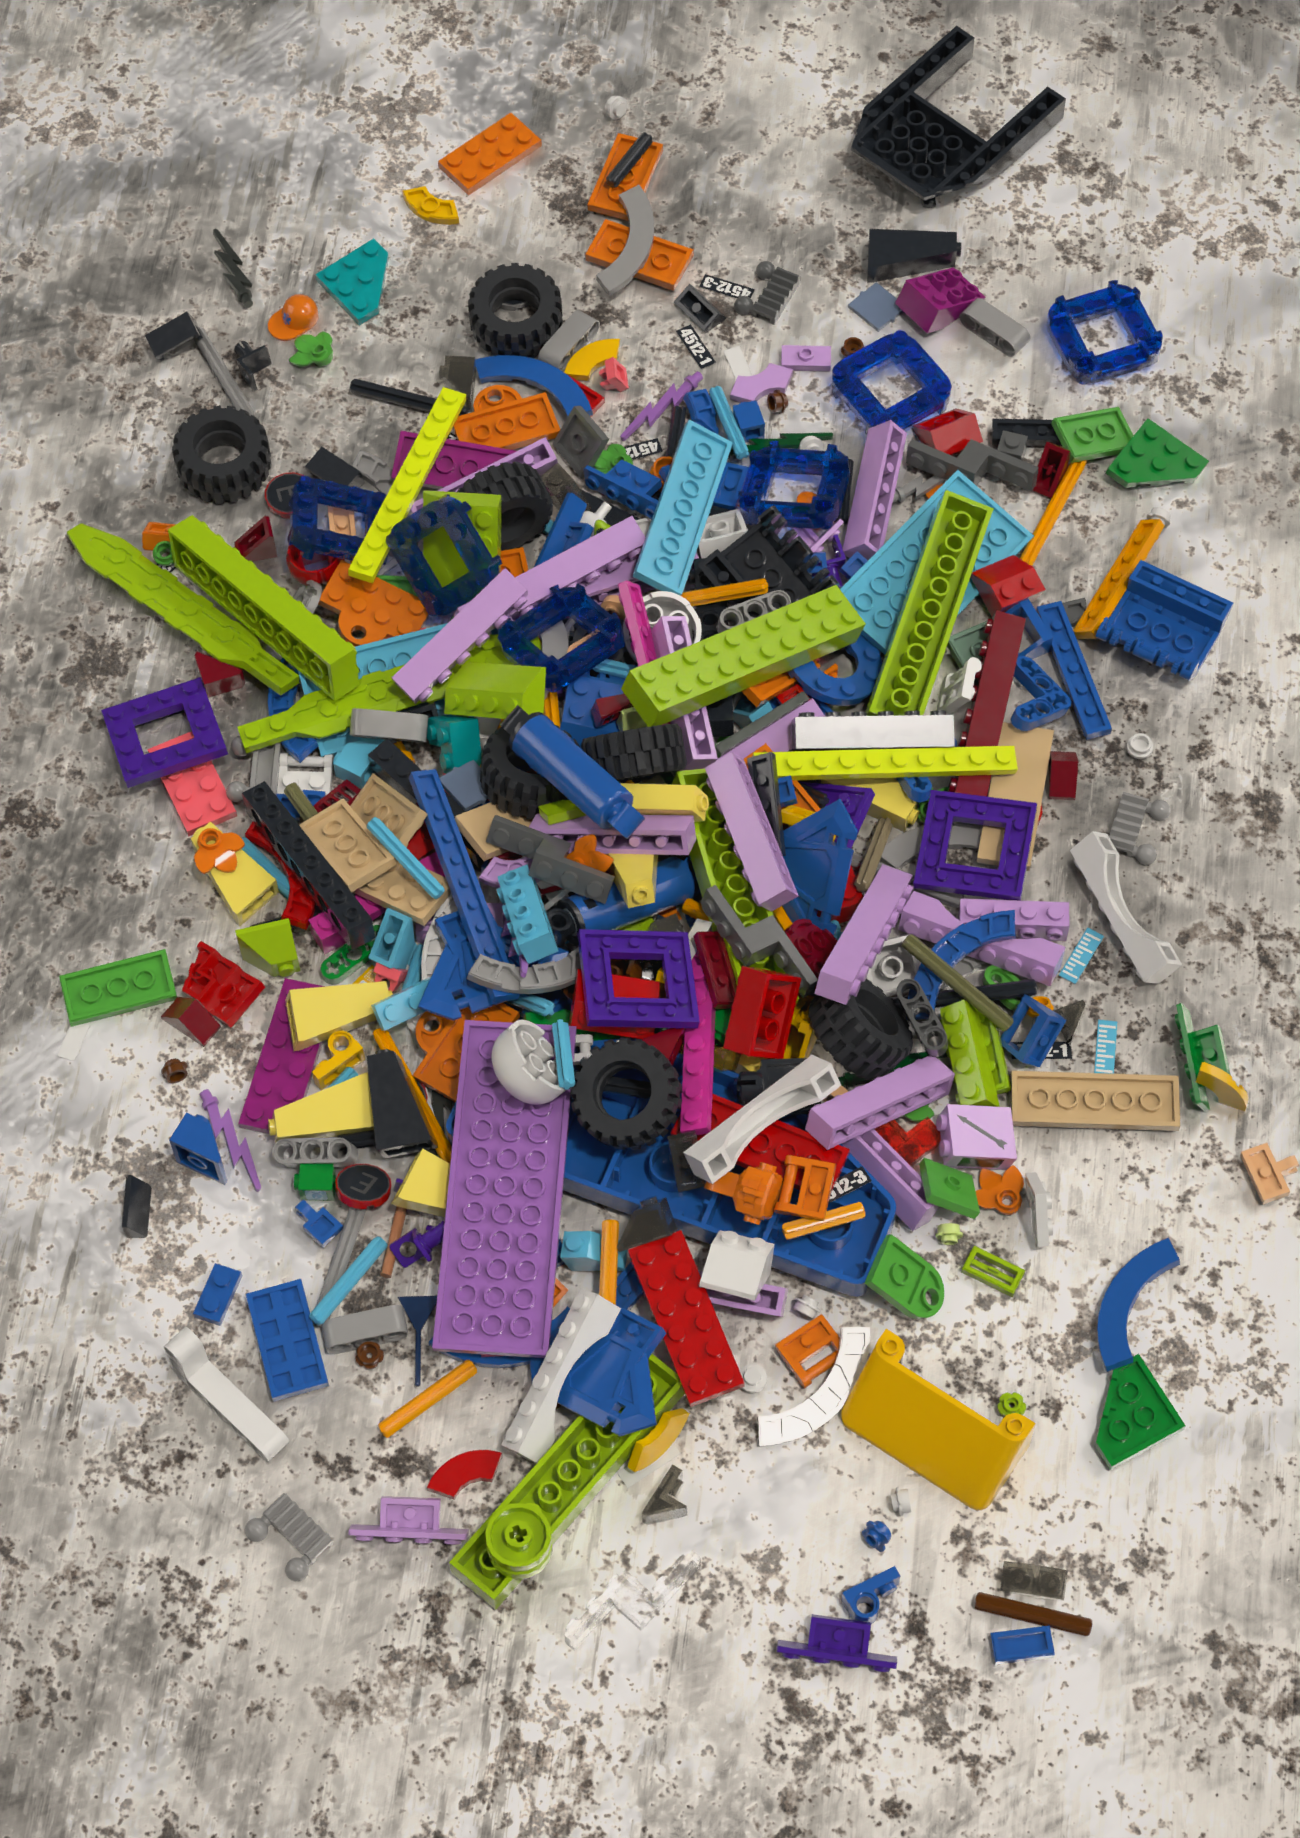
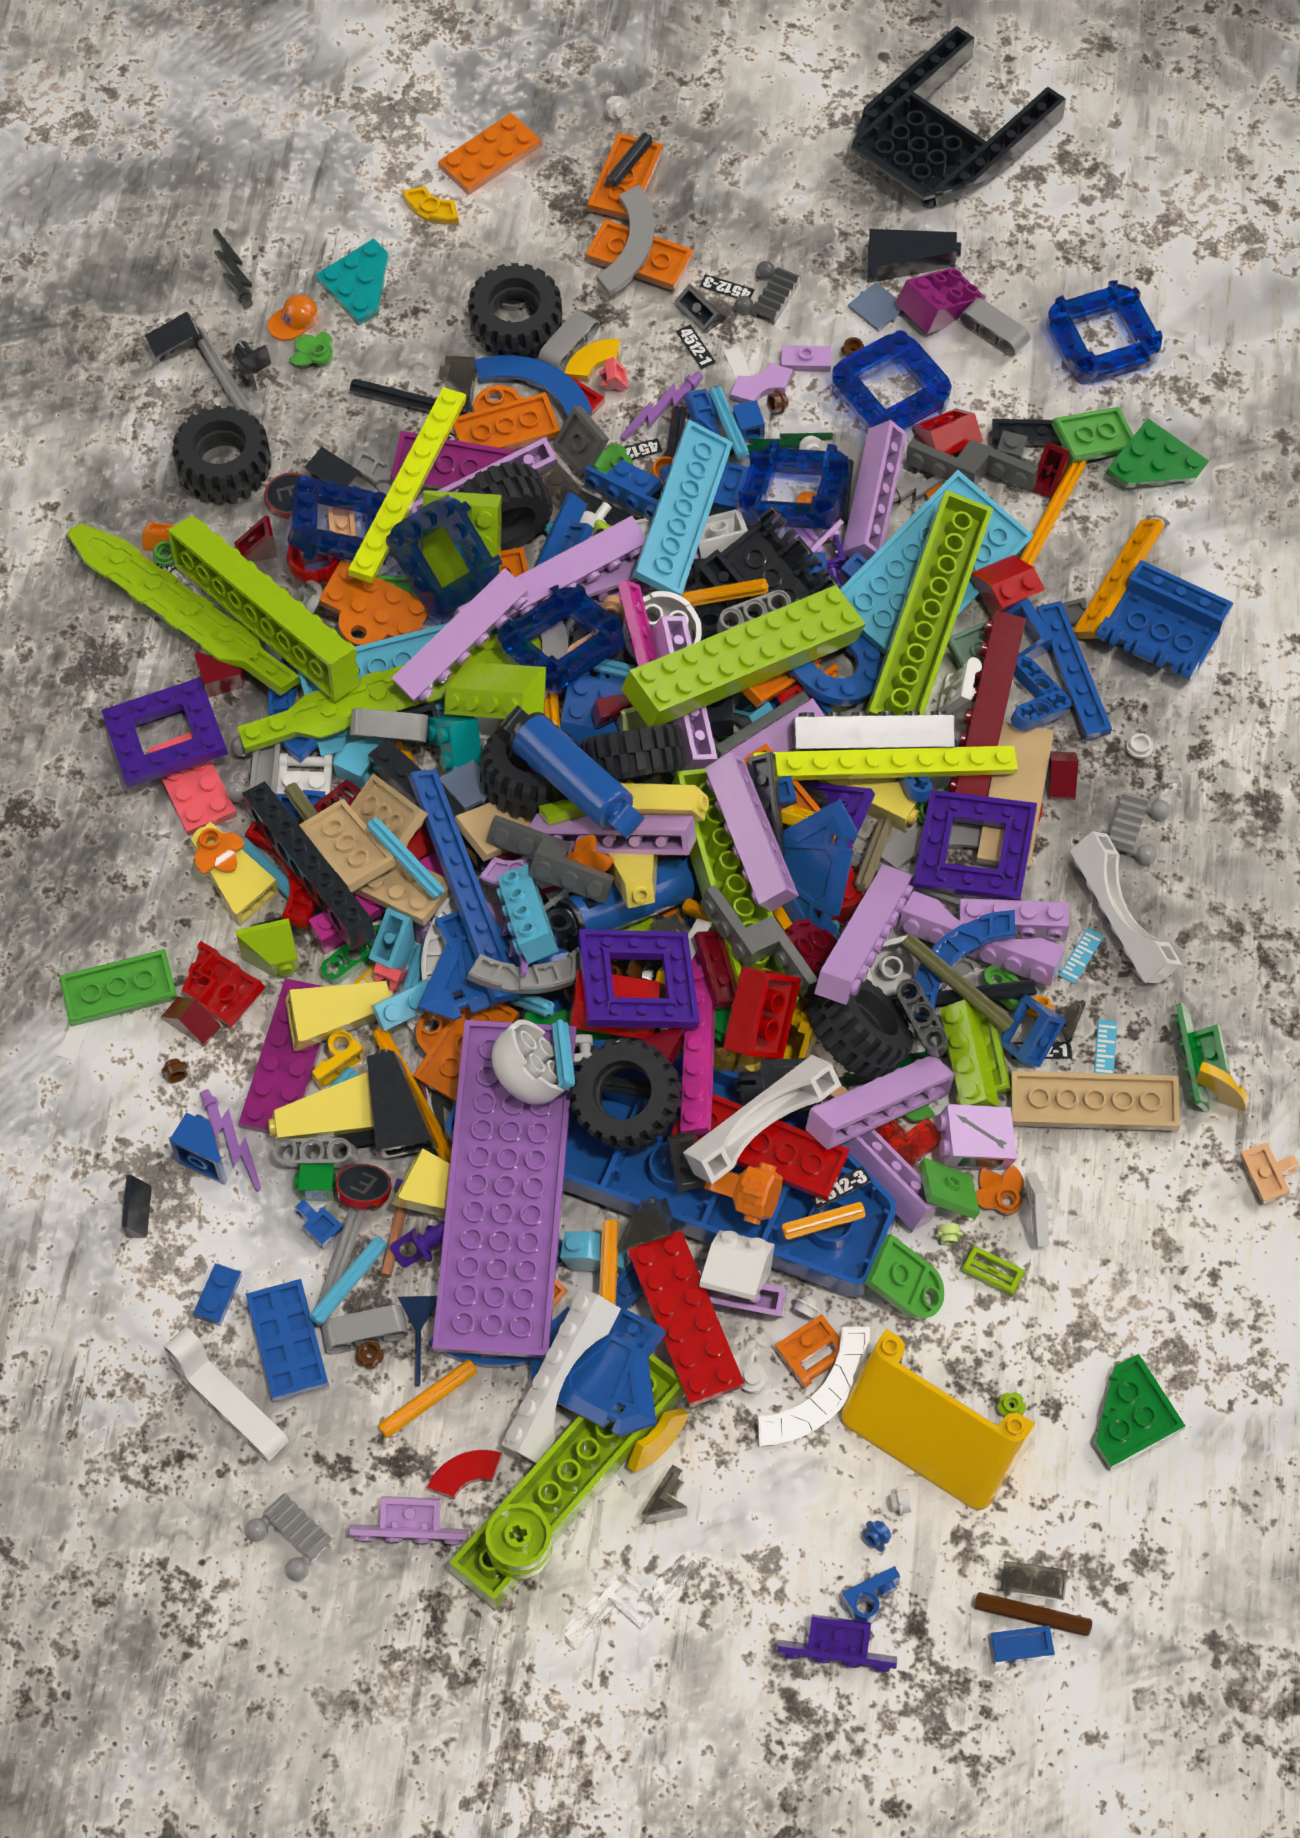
orange plate [774,1155,836,1221] -> none
blue tile [1097,1237,1180,1372] -> none

